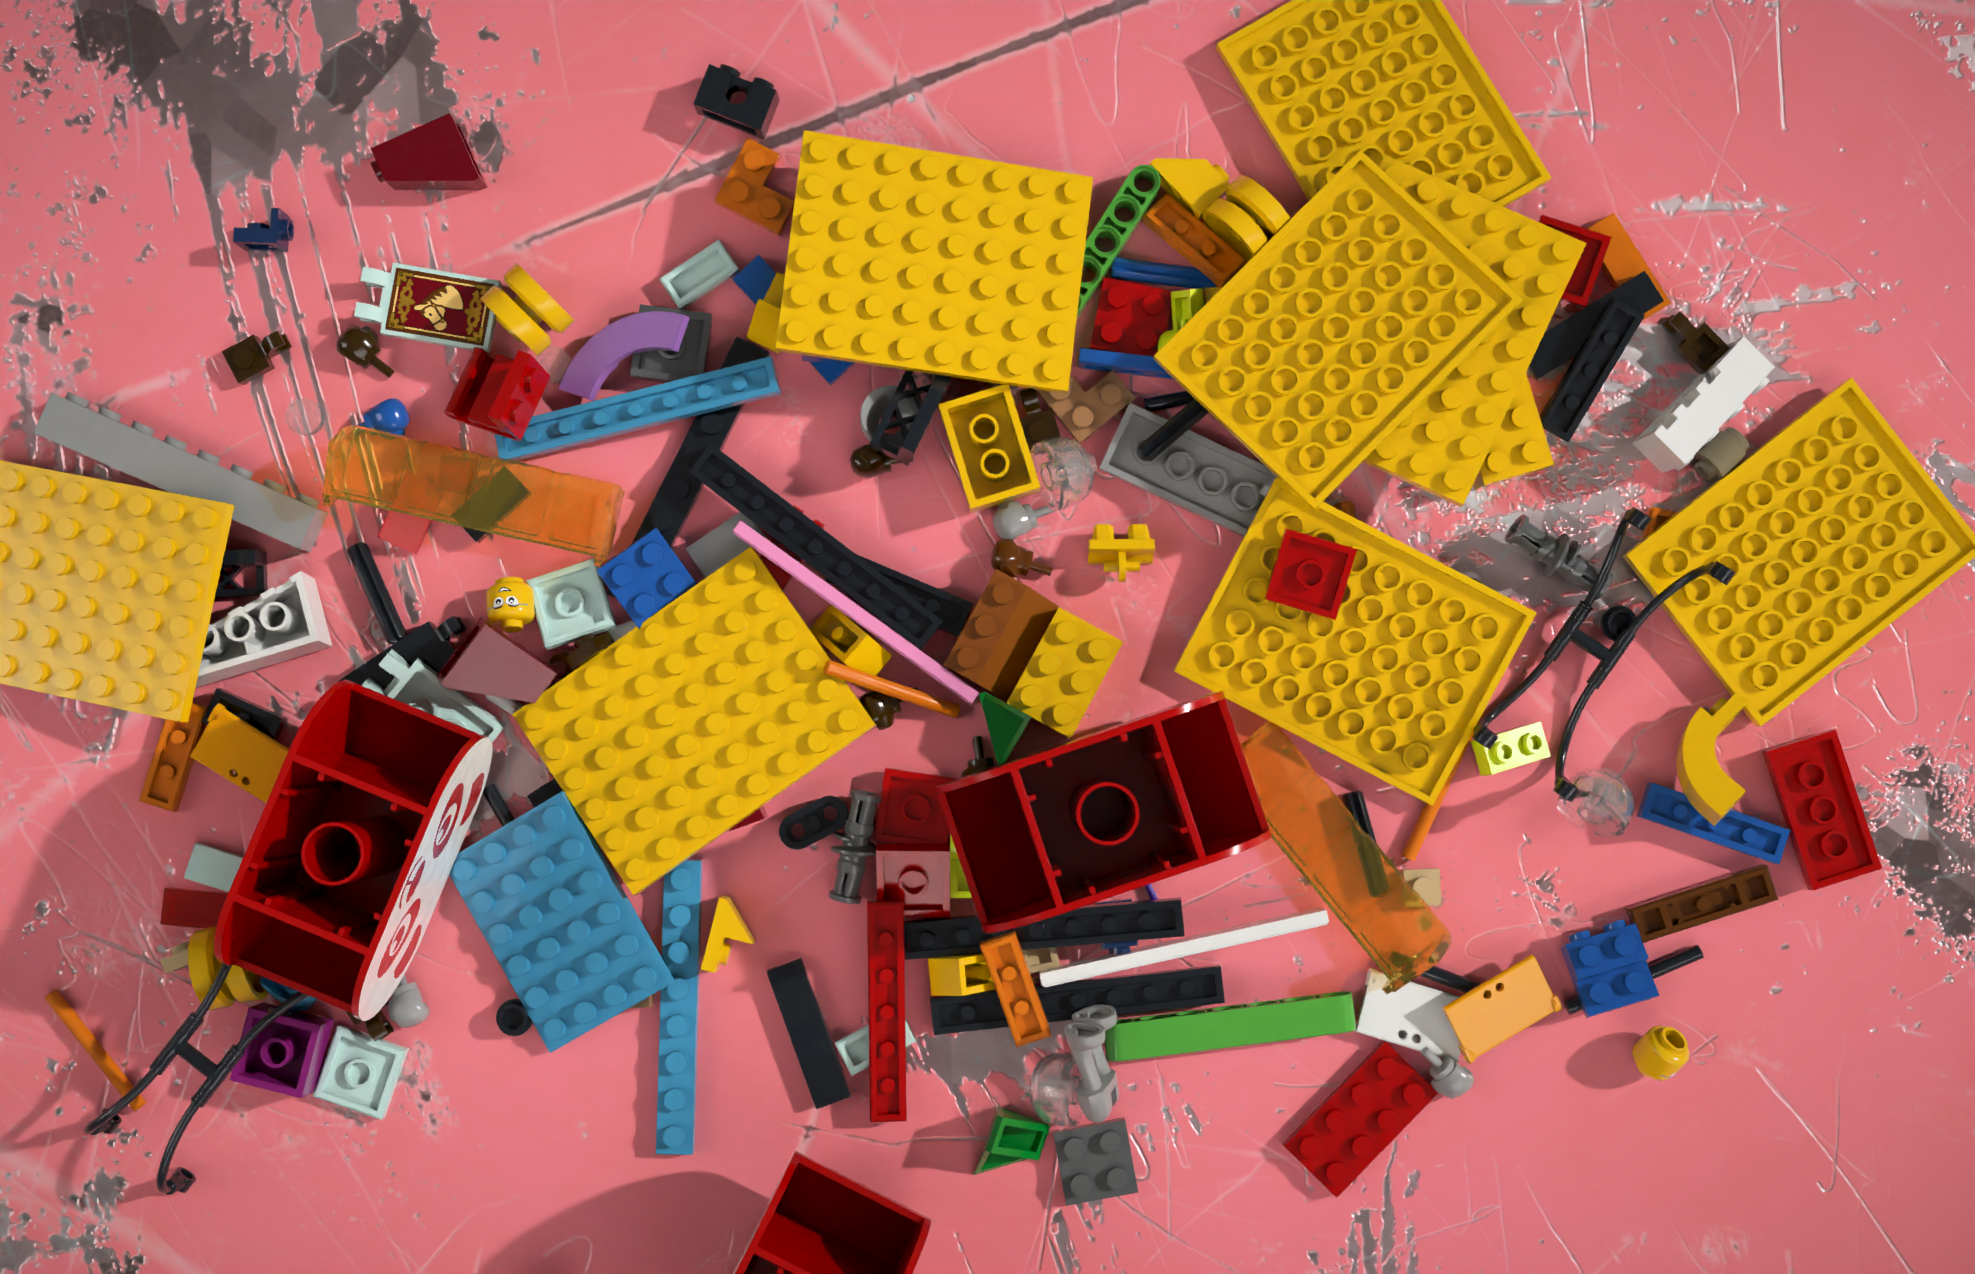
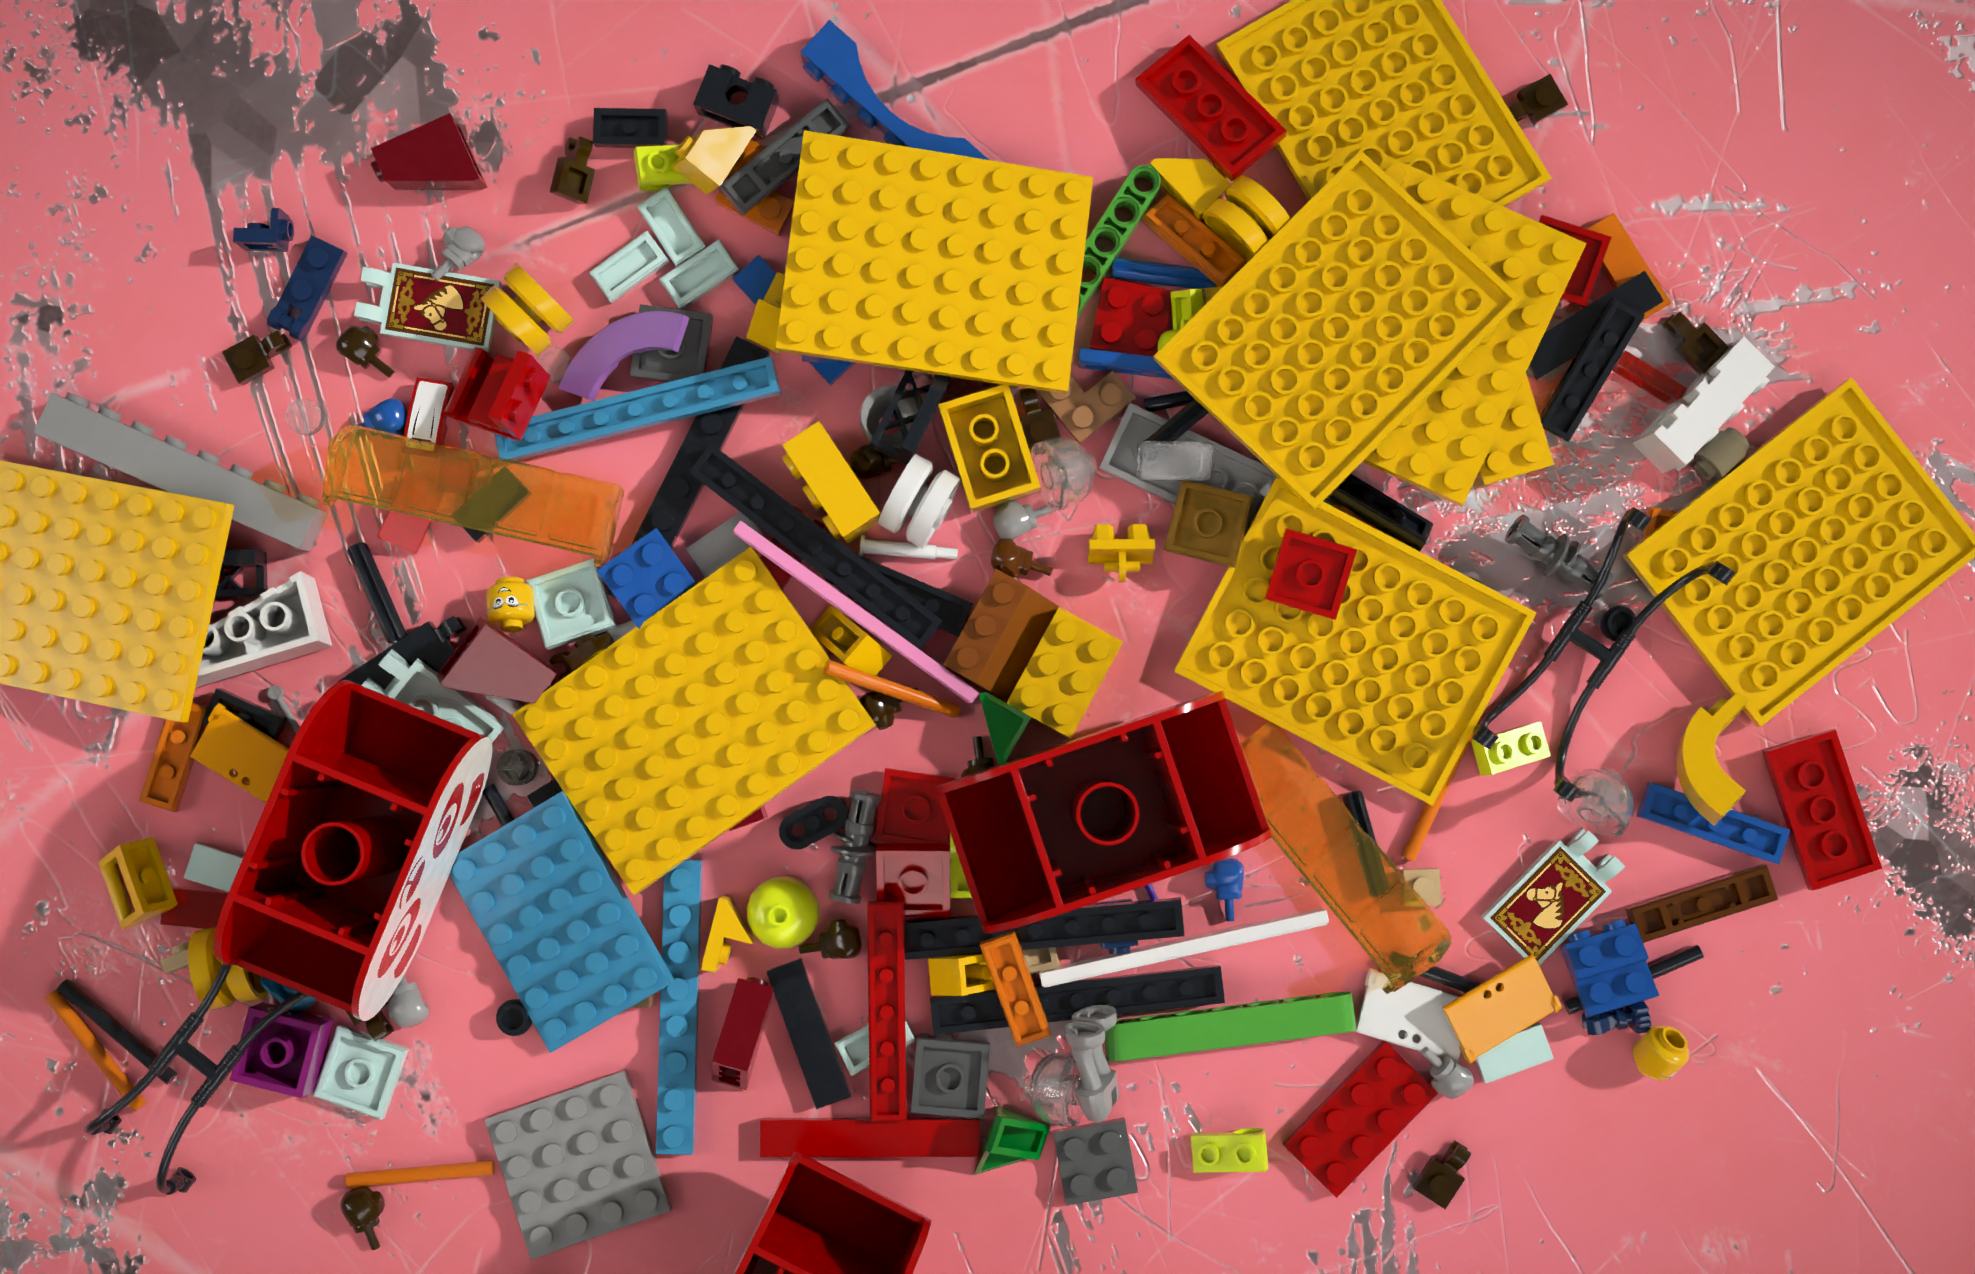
none -> black bar [57,979,178,1085]
none -> yellow tile [98,837,178,930]
none -> dark blue plate [267,235,348,341]
none -> light grey hinge [267,685,300,734]
none -> dark brown piece [340,1186,385,1250]
none -> orange bar [345,1160,495,1188]
none -> white slope [402,377,454,459]
none -> light grey piece [431,226,485,281]
none -> light grey plate [484,1069,672,1259]
none -> clear smoke wheel [497,749,539,786]
none -> dark brown plate [550,136,595,204]
none -> light aqua tile [589,231,670,303]
none -> black plate [593,108,668,148]
none -> neon yellow plate [633,145,693,191]
none -> light aqua tile [637,187,706,267]
none -> yellow slope [673,126,756,195]
none -> dark red slope [712,977,774,1091]
none -> dark grey plate [719,98,851,217]
none -> neon yellow cylinder [746,875,820,949]
none -> red tile [760,1118,980,1157]
none -> yellow brick [781,421,881,544]
none -> dark brown piece [799,919,862,959]
none -> blue arch [800,20,989,160]
none -> white piece [859,535,958,559]
none -> white wheel [878,454,961,549]
none -> dark grey plate [911,1037,990,1119]
none -> red plate [1135,35,1287,181]
none -> clear tile [1137,441,1213,481]
none -> pearl gold tile [1163,479,1254,568]
none -> neon yellow plate [1190,1128,1269,1173]
none -> blue piece [1204,858,1244,921]
none -> black tile [1328,474,1433,552]
none -> dark brown plate [1412,1140,1471,1210]
none -> light aqua tile [1475,1023,1554,1084]
none -> tile [1481,829,1625,966]
none -> dark brown plate [1509,74,1568,125]
none -> dark blue piece [1581,1001,1652,1035]
none -> clear red tile [1612,350,1688,405]

